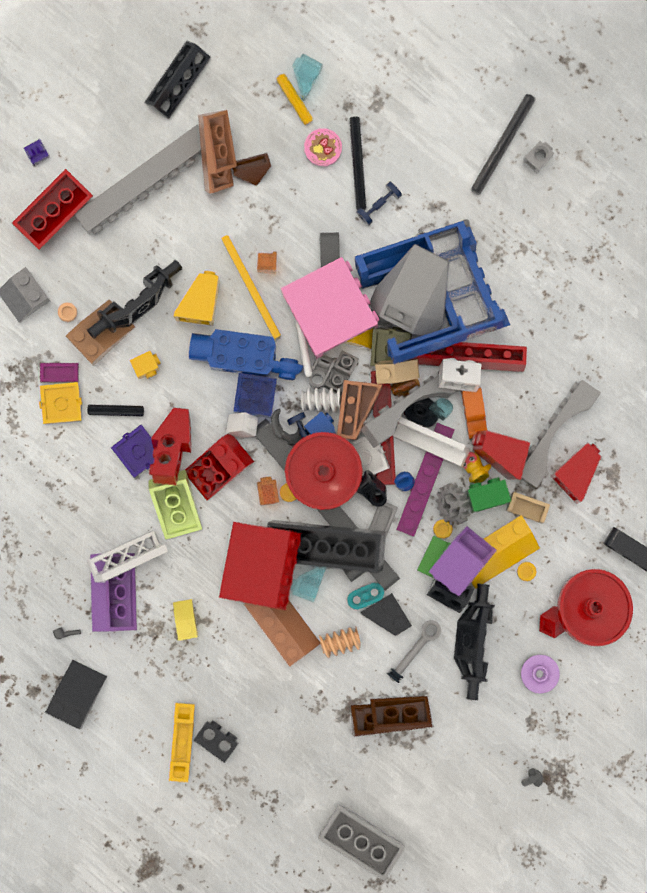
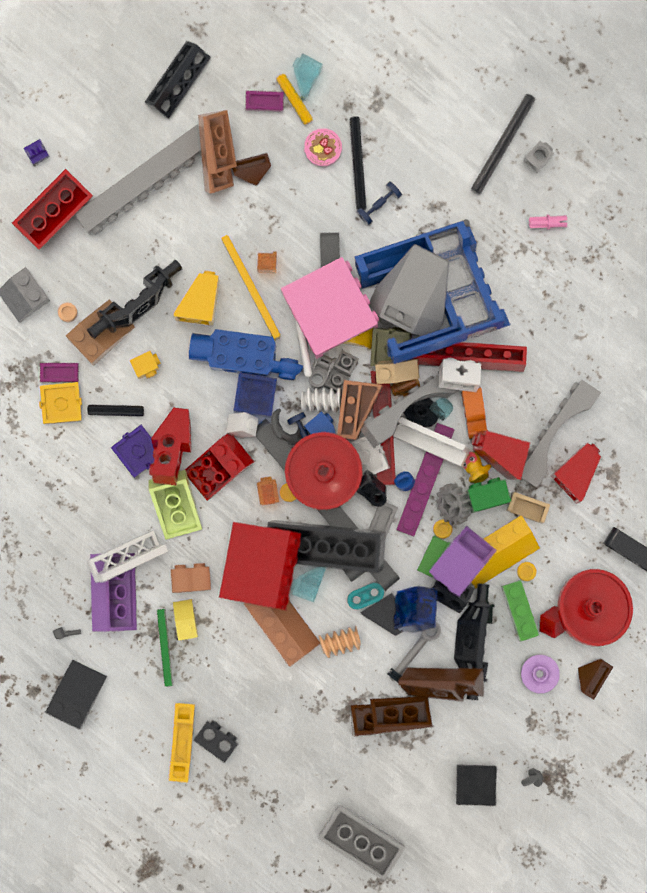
none -> green tile [157,609,173,687]
none -> nougat brick [171,563,211,593]
none -> magenta tile [245,90,284,112]
none -> clear blue brick [394,586,437,633]
none -> reddish brown slope [398,668,484,702]
none -> black brick [456,765,497,806]
none -> bright green brick [501,580,539,641]
none -> bright pink axle [528,214,567,230]
none -> reddish brown slope [578,659,613,700]

